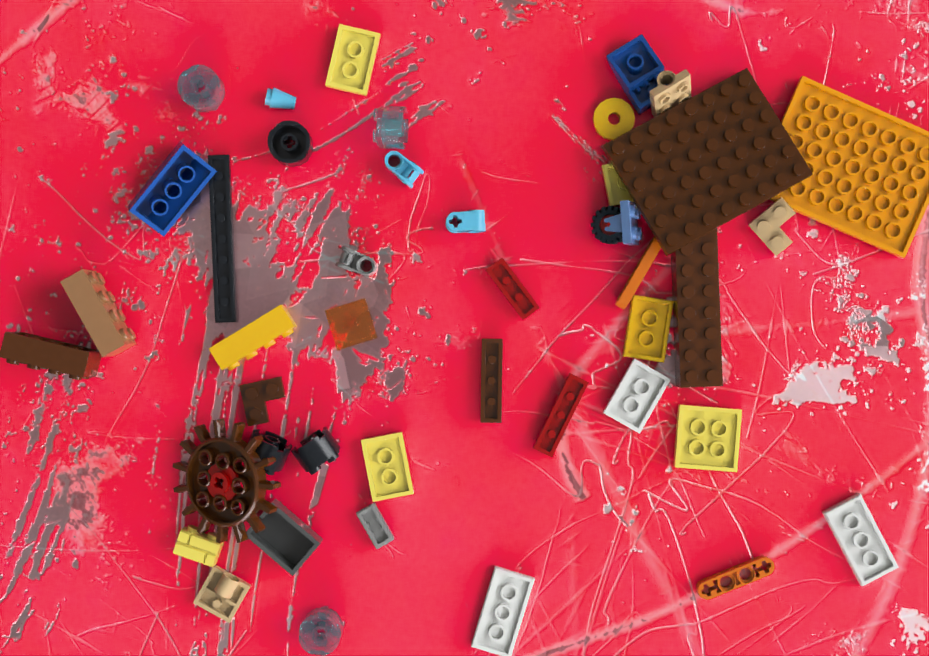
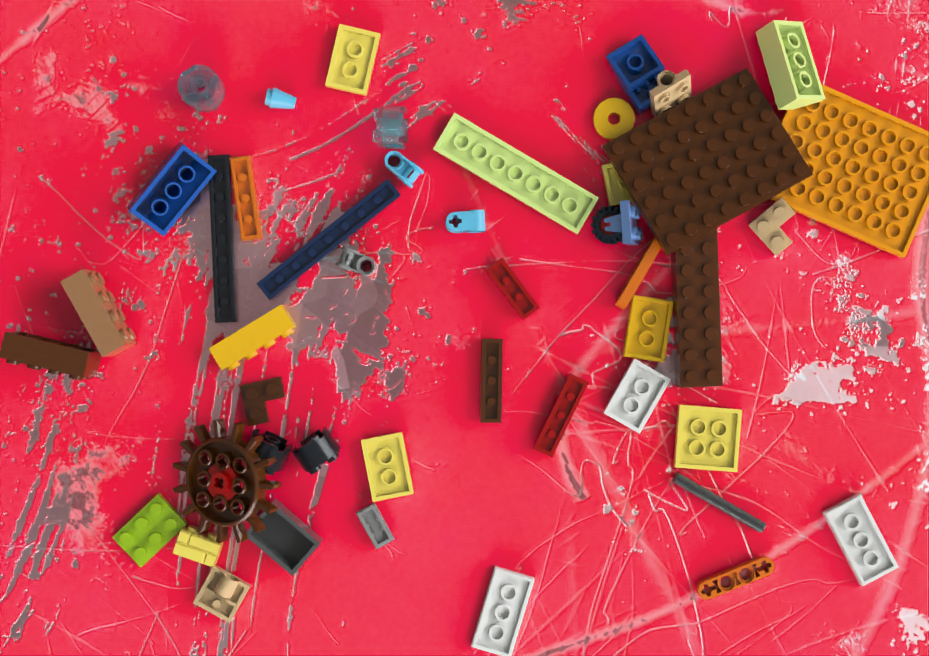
black brick [267,120,313,167] -> none
clear light blue brick [299,606,344,656] -> none
clear orange plate [325,298,378,351] -> none
none -> lime plate [112,493,188,567]
none -> orange tile [229,155,263,242]
none -> dark blue plate [257,179,401,300]
none -> yellowish green plate [433,112,599,234]
none -> dark grey axle [672,473,766,533]
none -> yellowish green slope [755,20,826,110]

